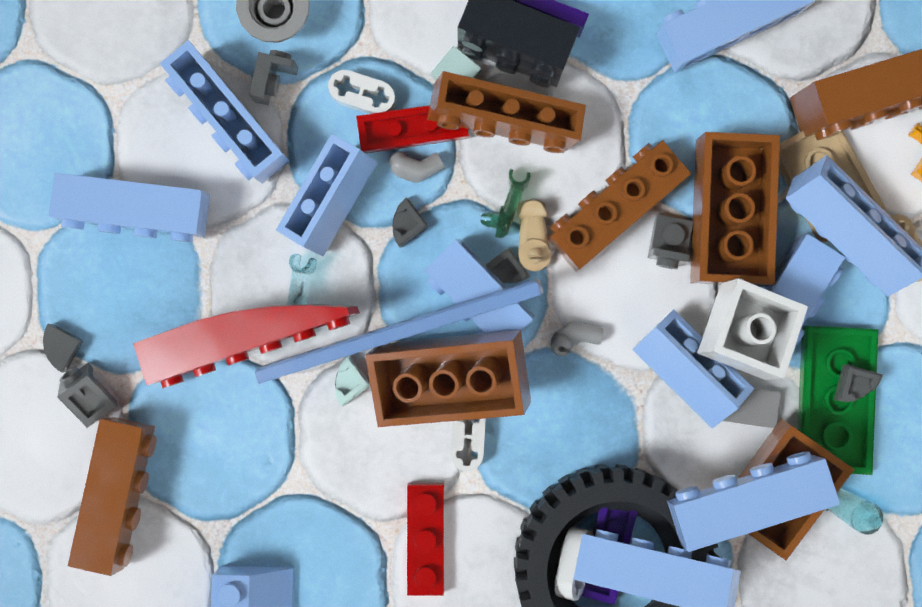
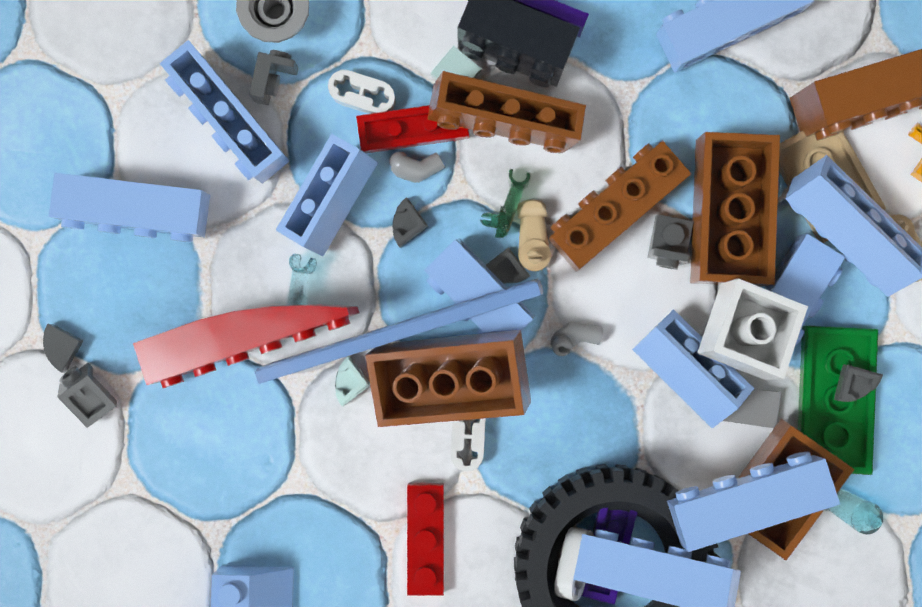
dark orange brick [67,417,157,576] -> none

